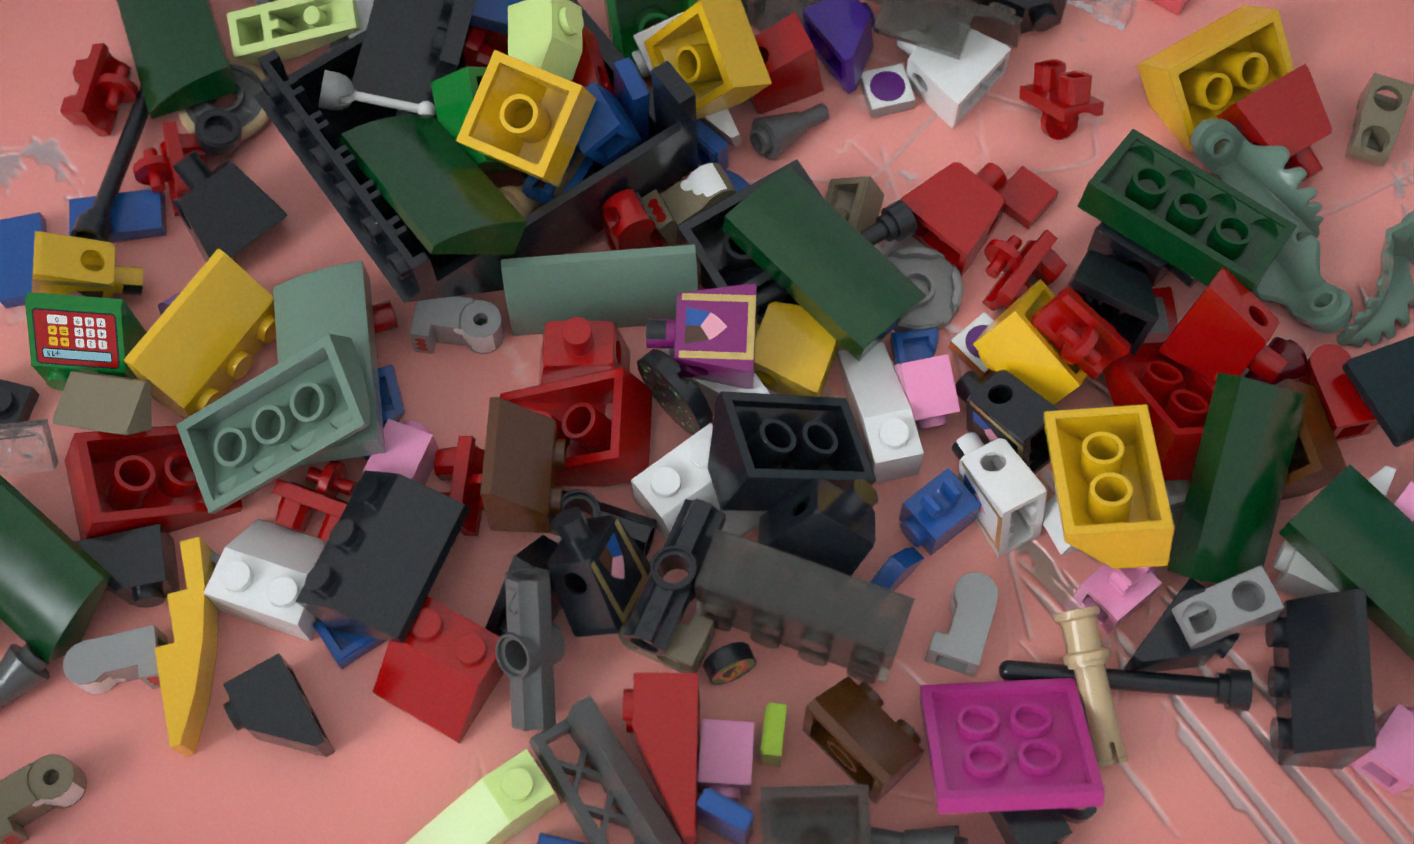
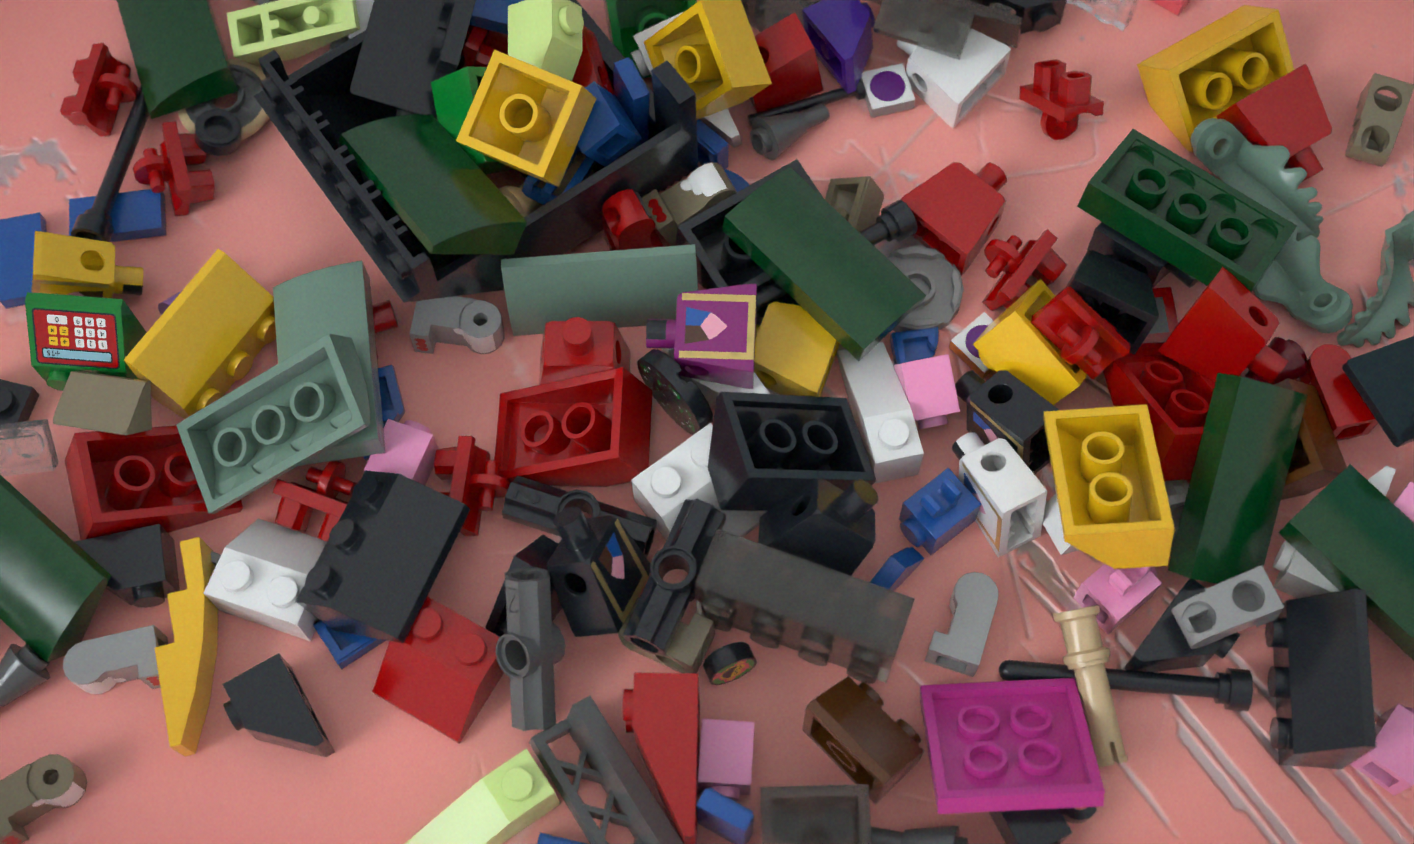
black torso [172,150,287,262] -> none
hinge [318,70,436,116] -> none
reddish brown slope [480,397,567,533] -> none
lime tile [760,702,787,767] -> none
red tile [998,165,1059,230] -> none
none -> black piece [748,78,866,126]

